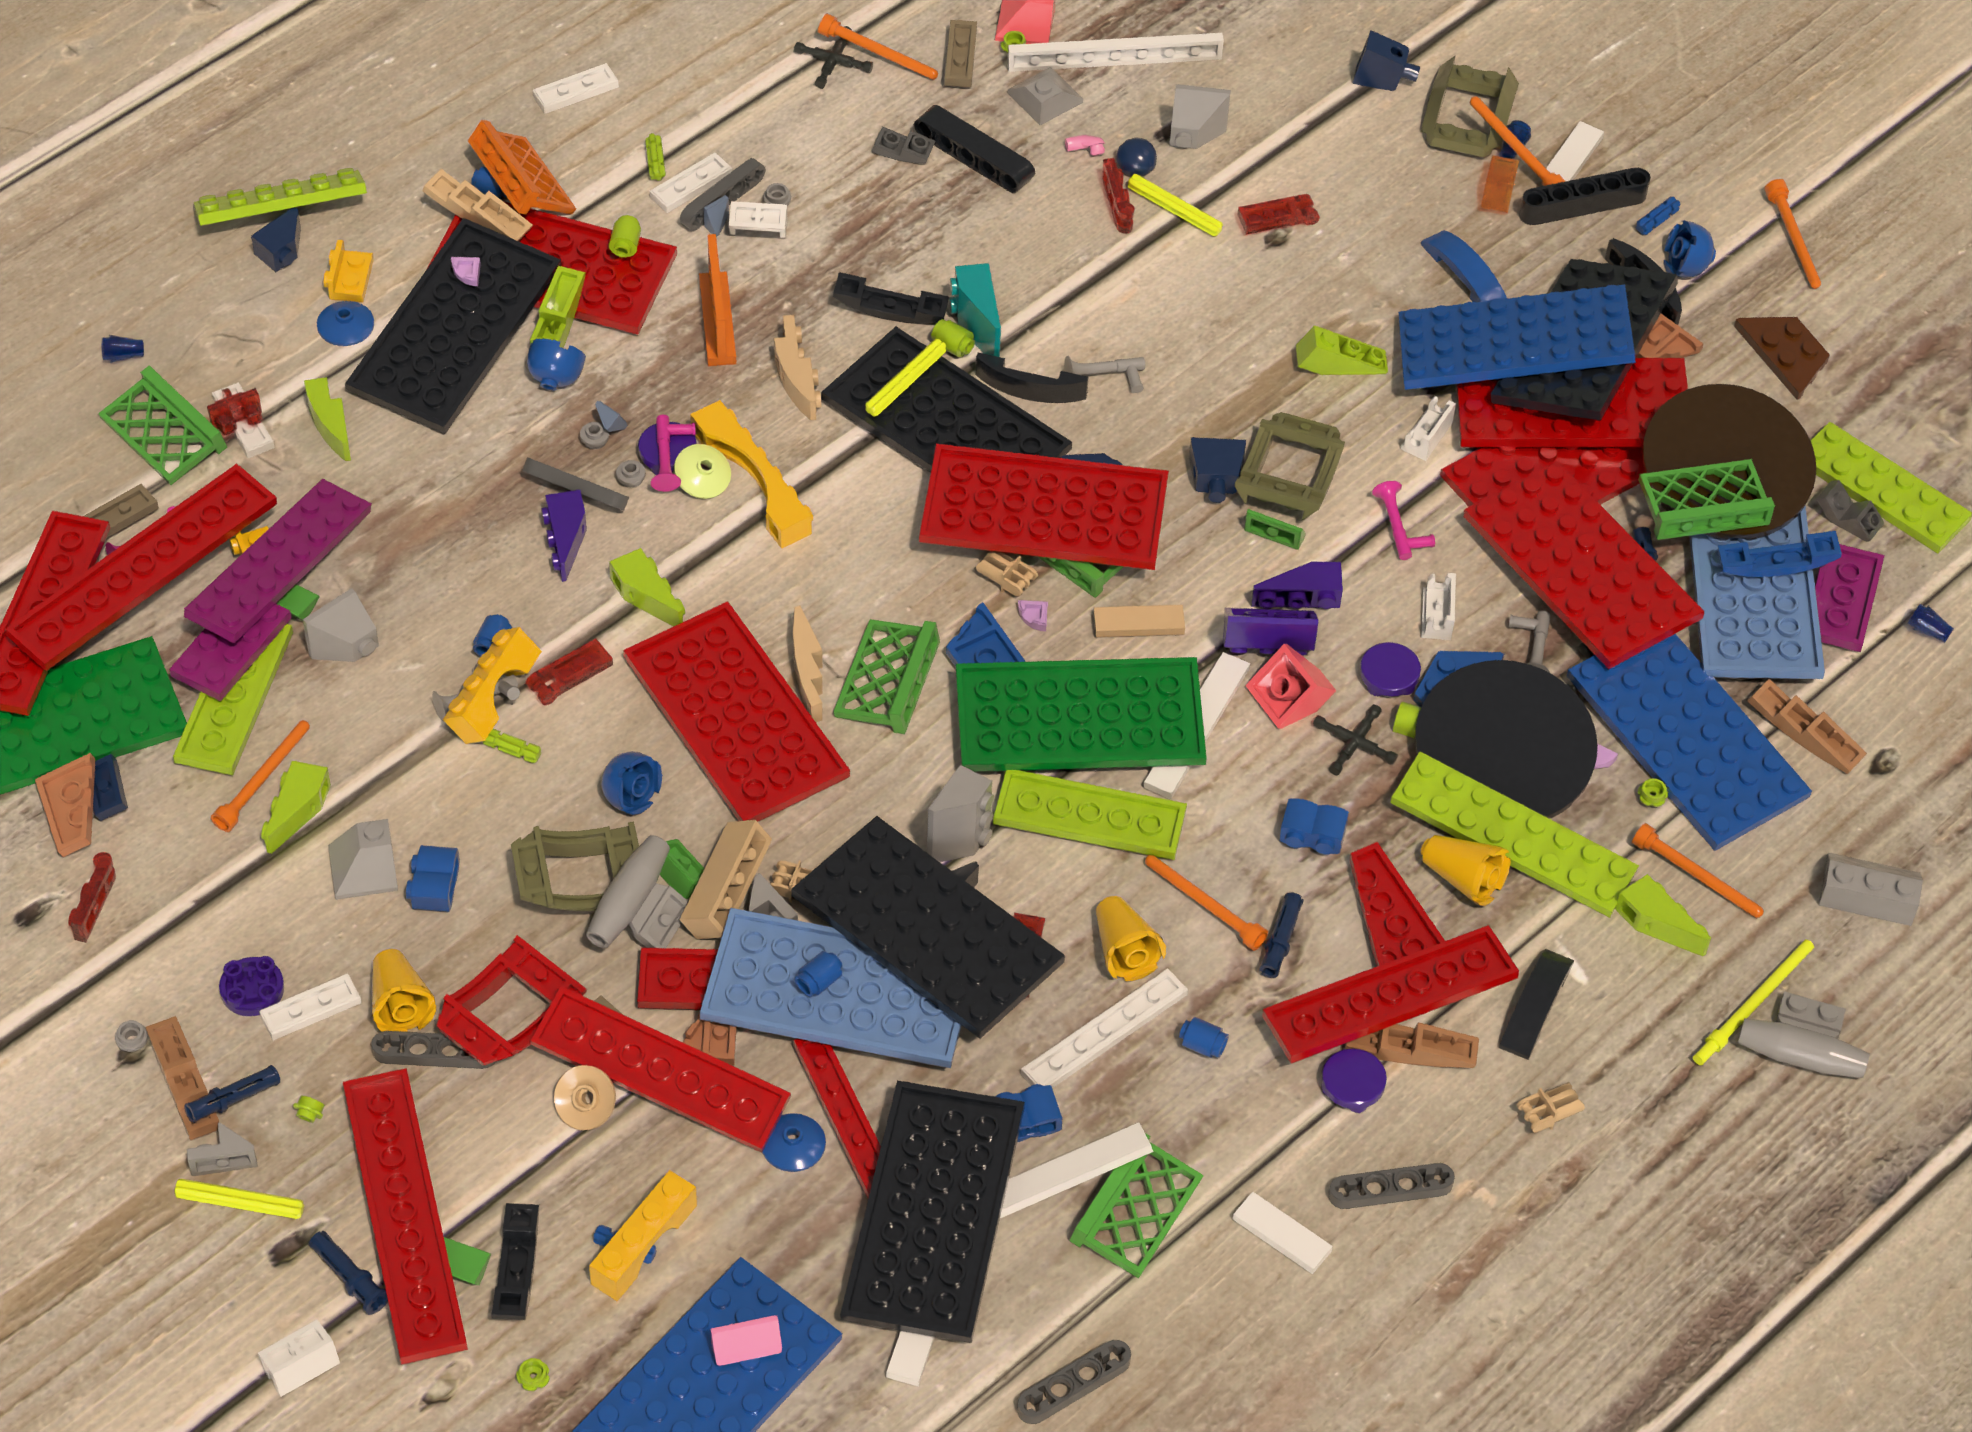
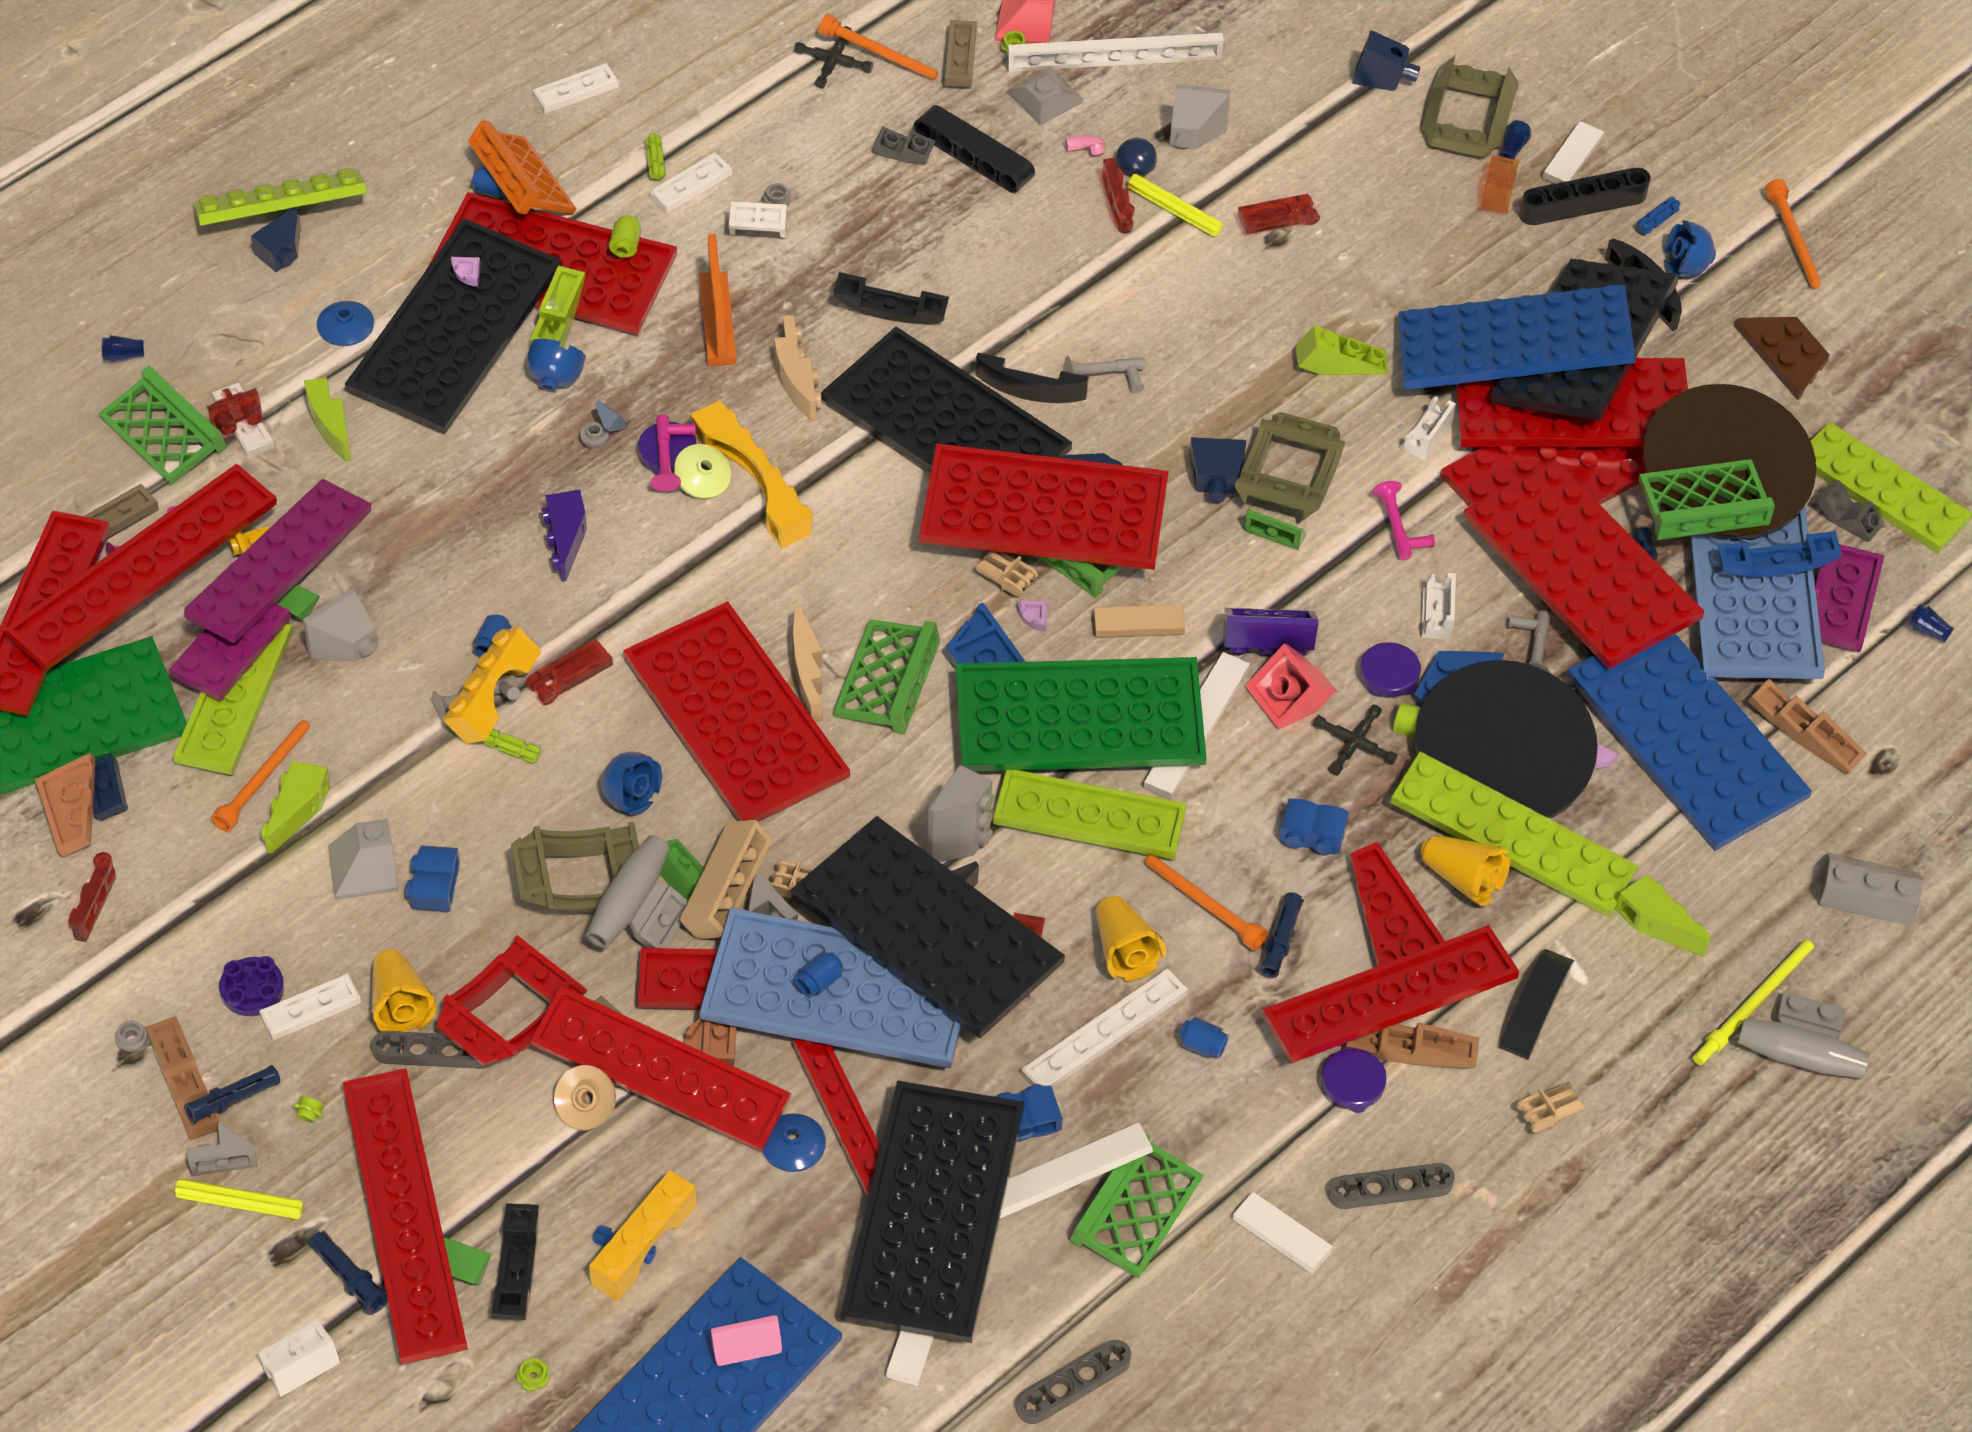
yellow bracket [324,240,374,303] -> none
tan slope [422,169,533,241] -> none
dark grey beam [522,457,629,511] -> none
lime slope [609,548,685,627] -> none
light grey plate [616,460,646,488] -> none
dark grey beam [680,158,766,231] -> none
sand blue slope [704,195,729,237] -> none
neon yellow axle [865,339,946,417] -> none
lime brick [931,319,975,357] -> none
teal slope [949,263,1001,357] -> none
dark purple slope [1251,561,1343,609] -> none
blue slope [1421,230,1508,302] -> none
orange piece [1470,96,1565,186] -> none
orange piece [1632,823,1764,918] -> none
nougat wing [1636,314,1703,358] -> none
lime plate [1638,778,1668,807] -> none

